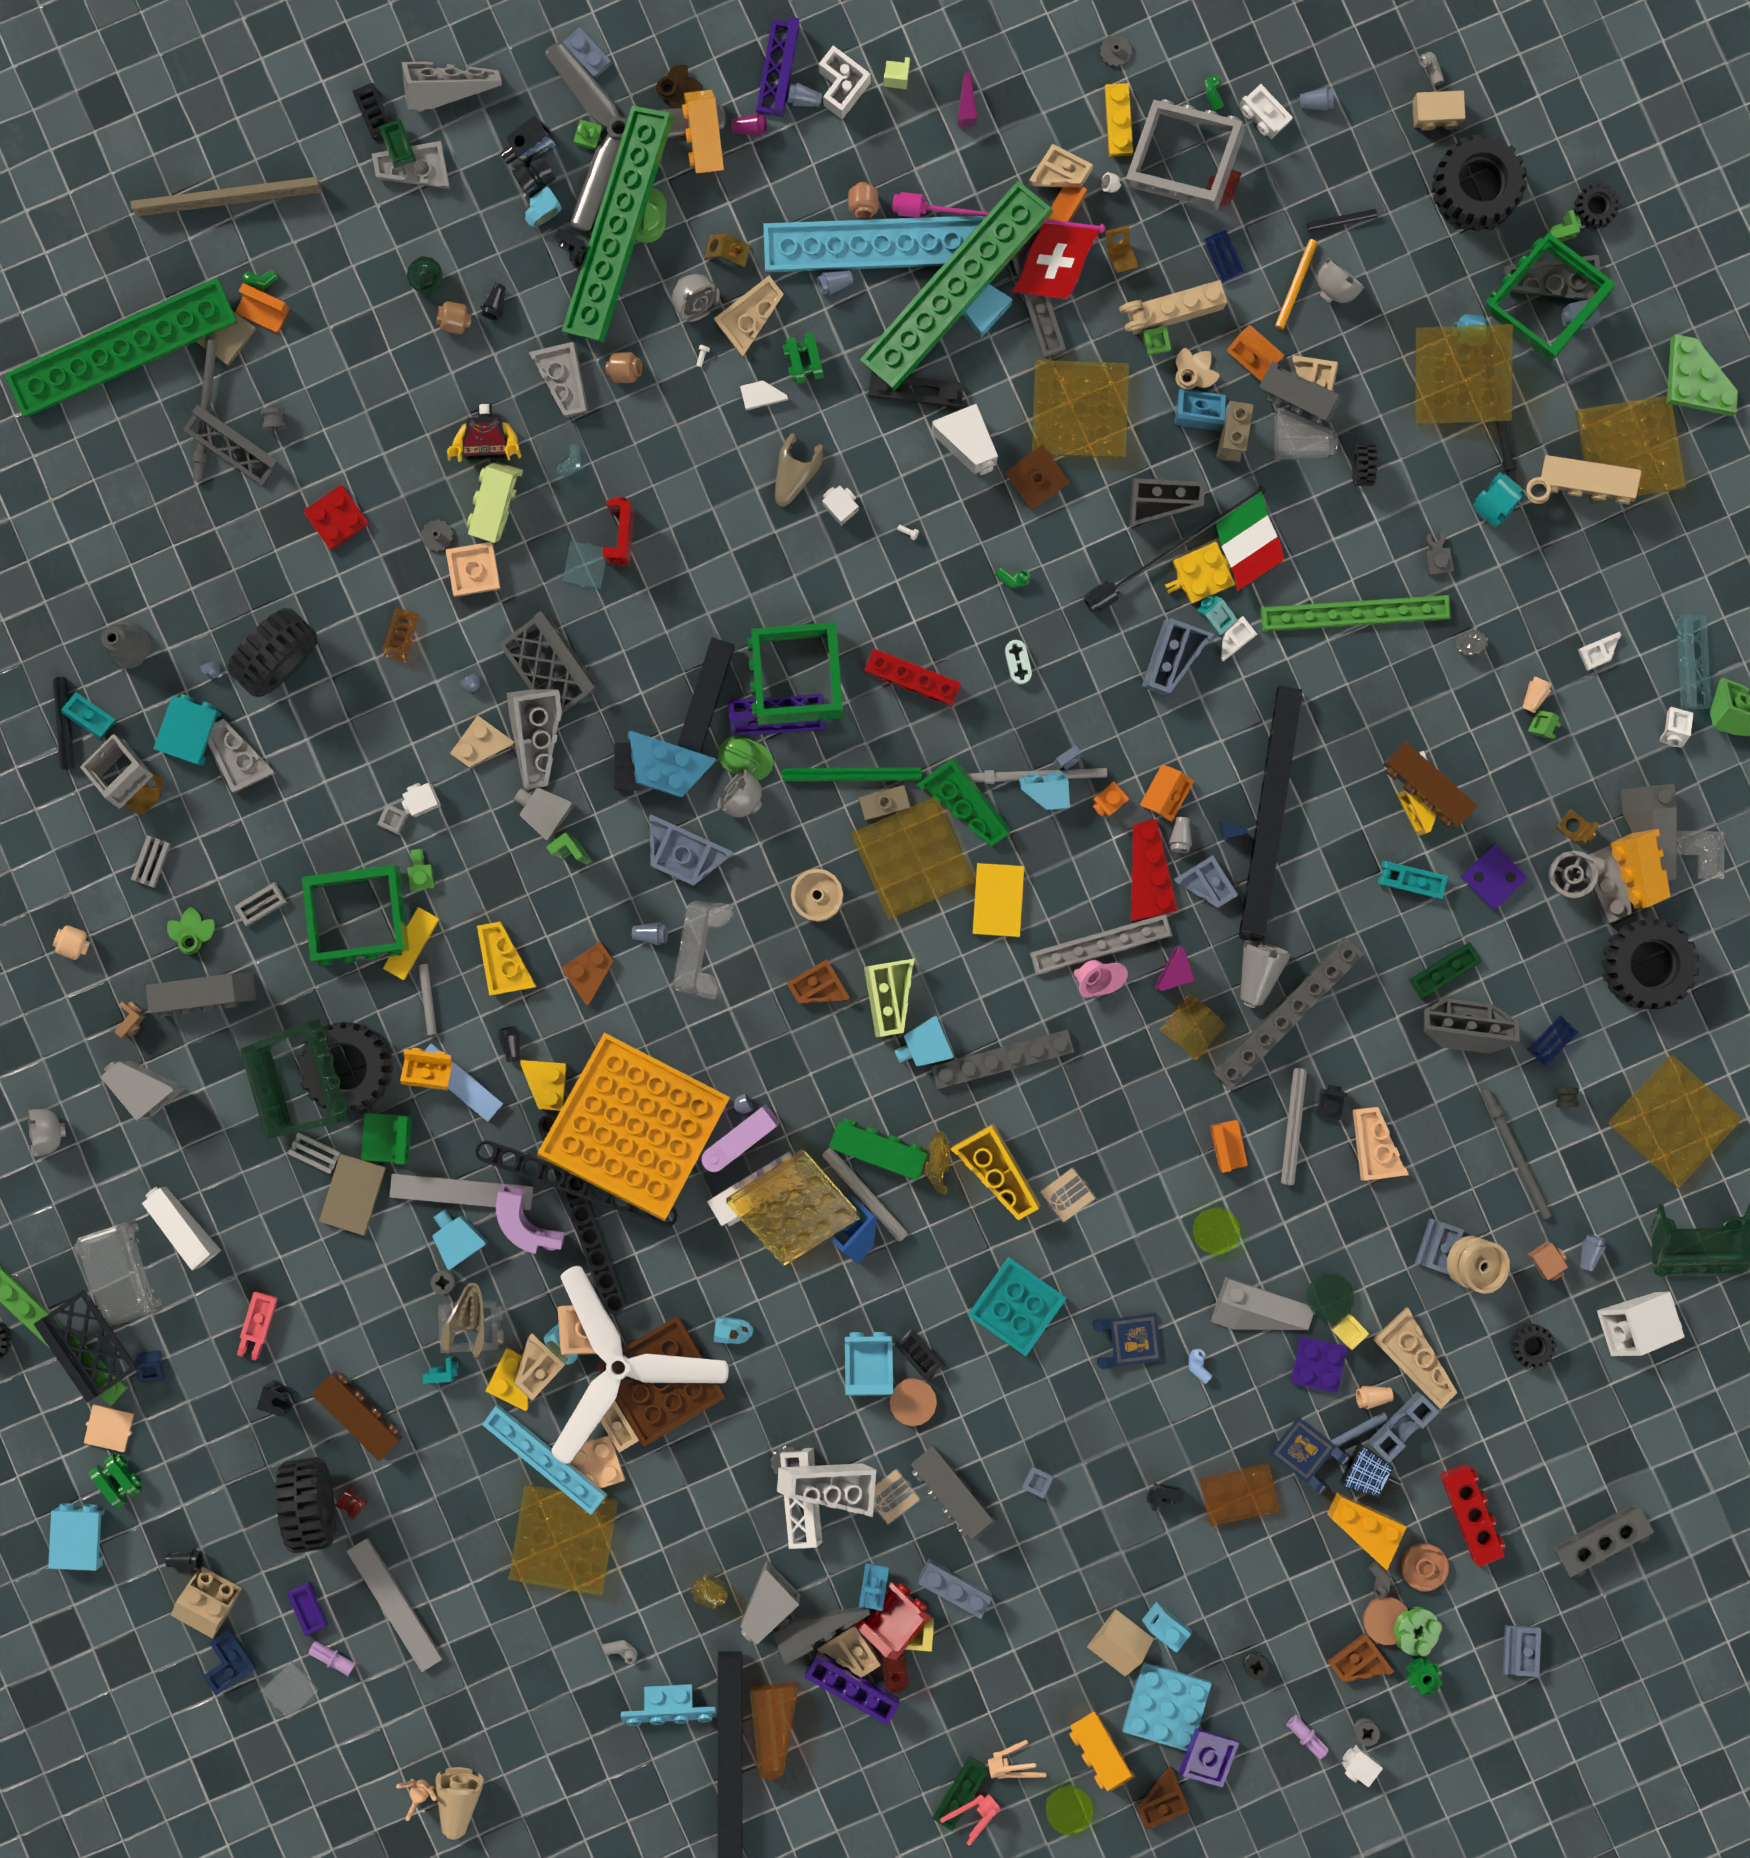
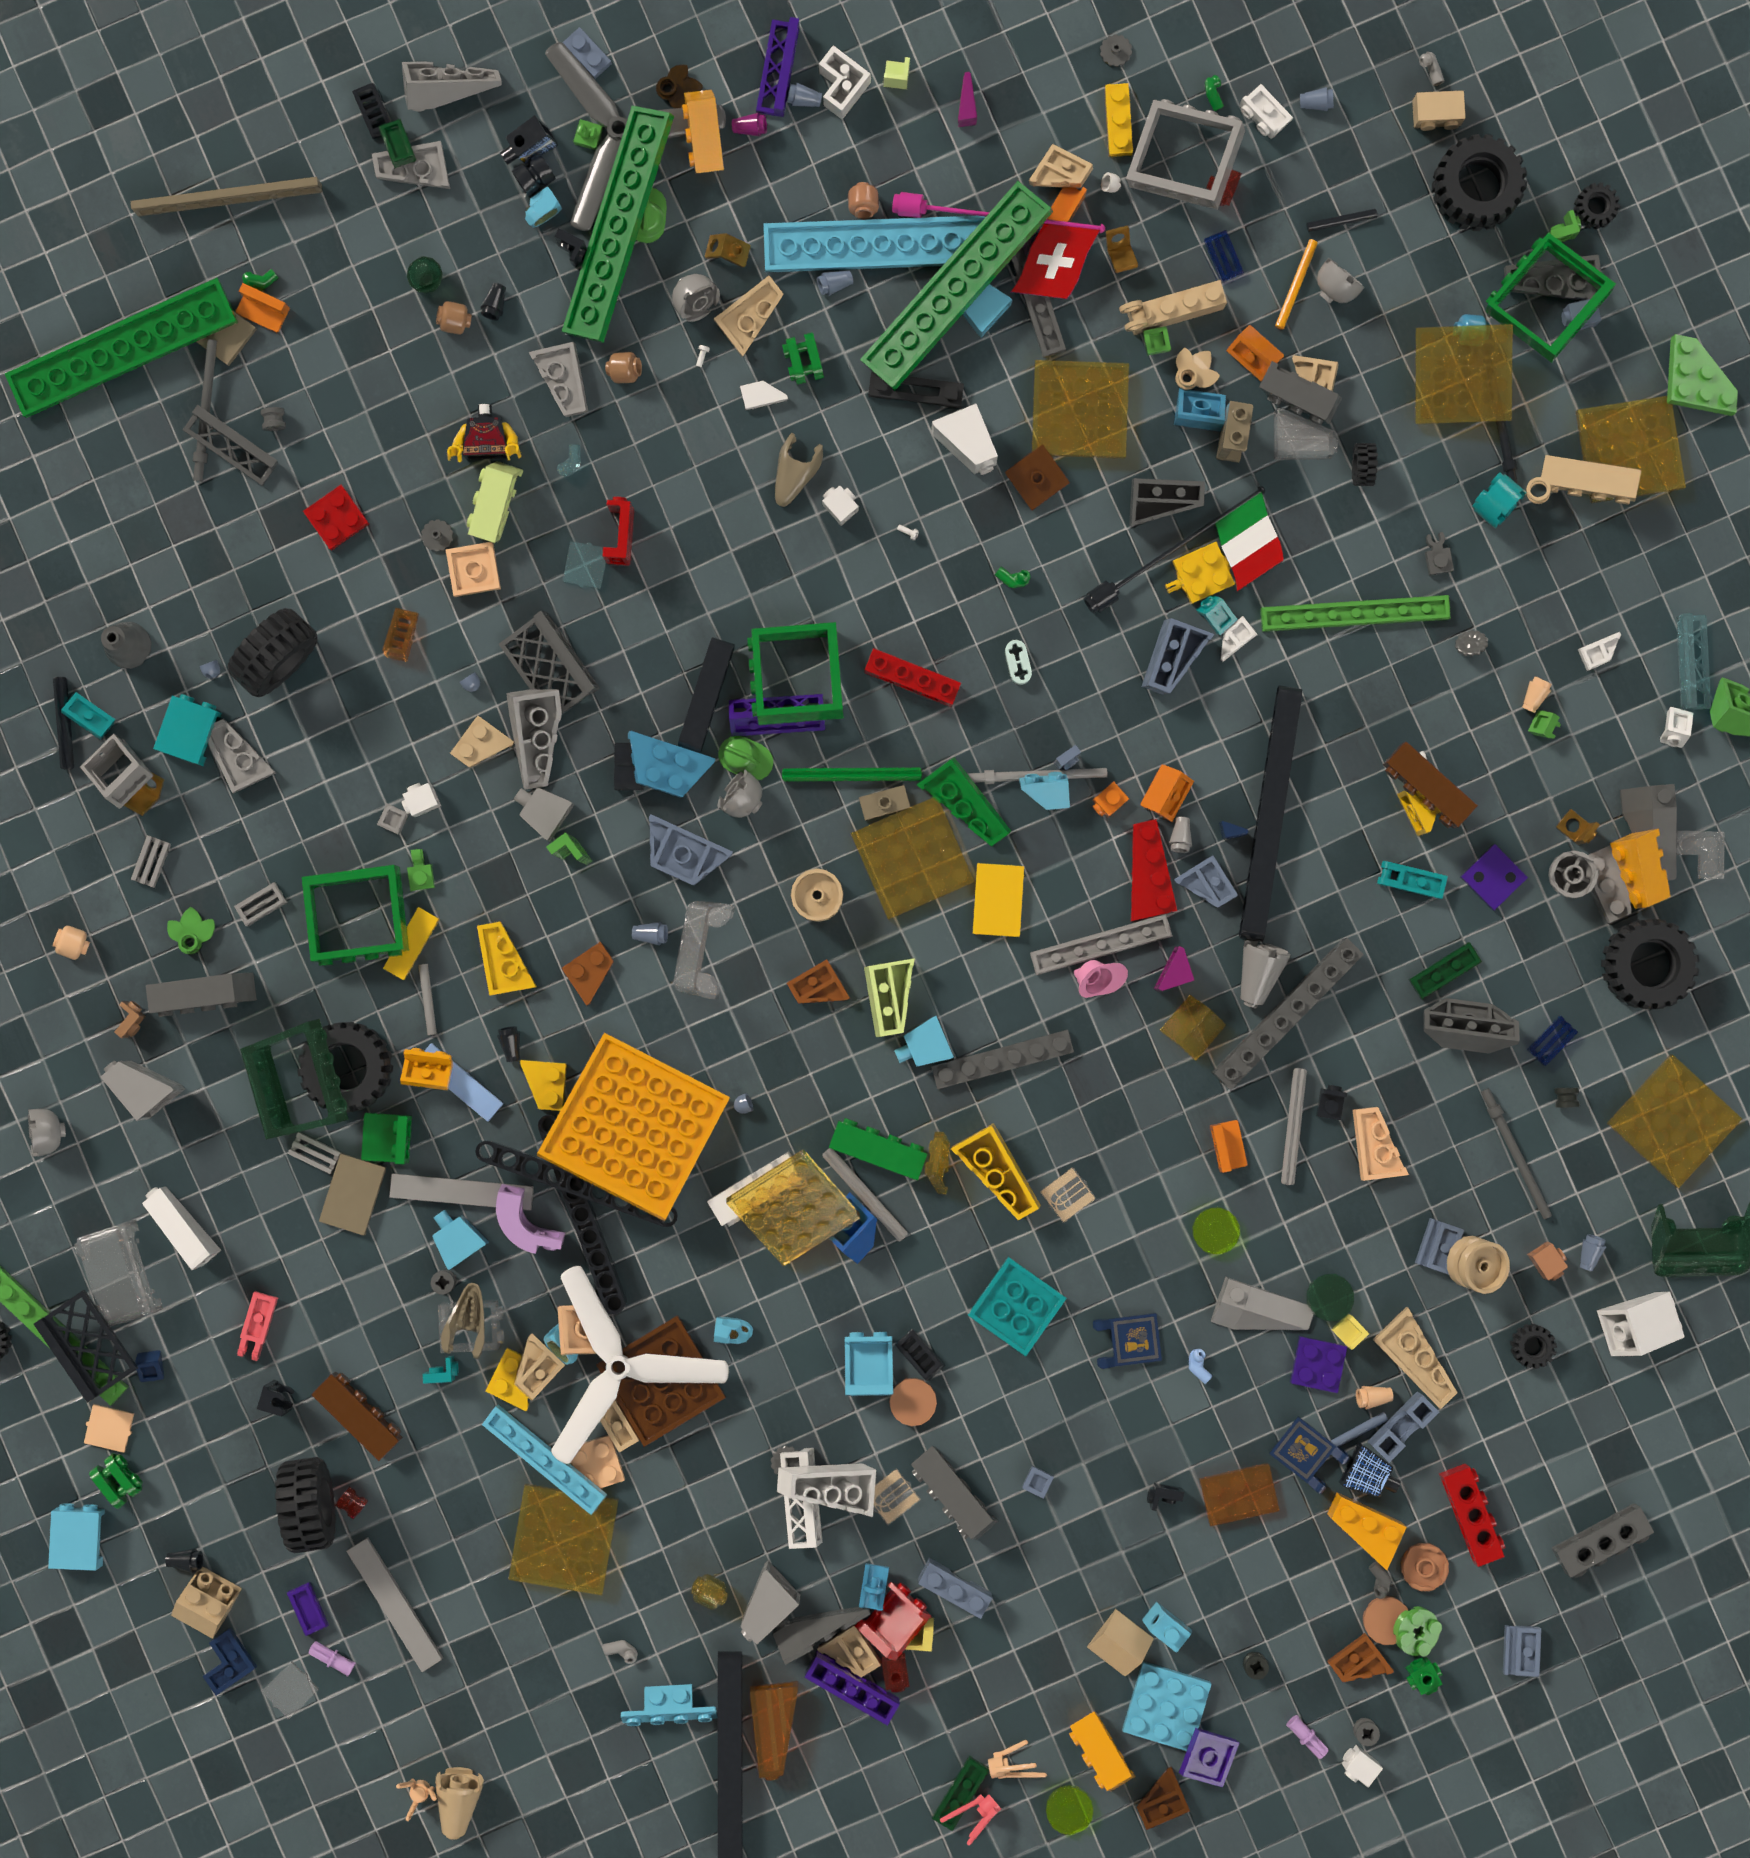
lavender piece [702,1104,780,1172] -> none

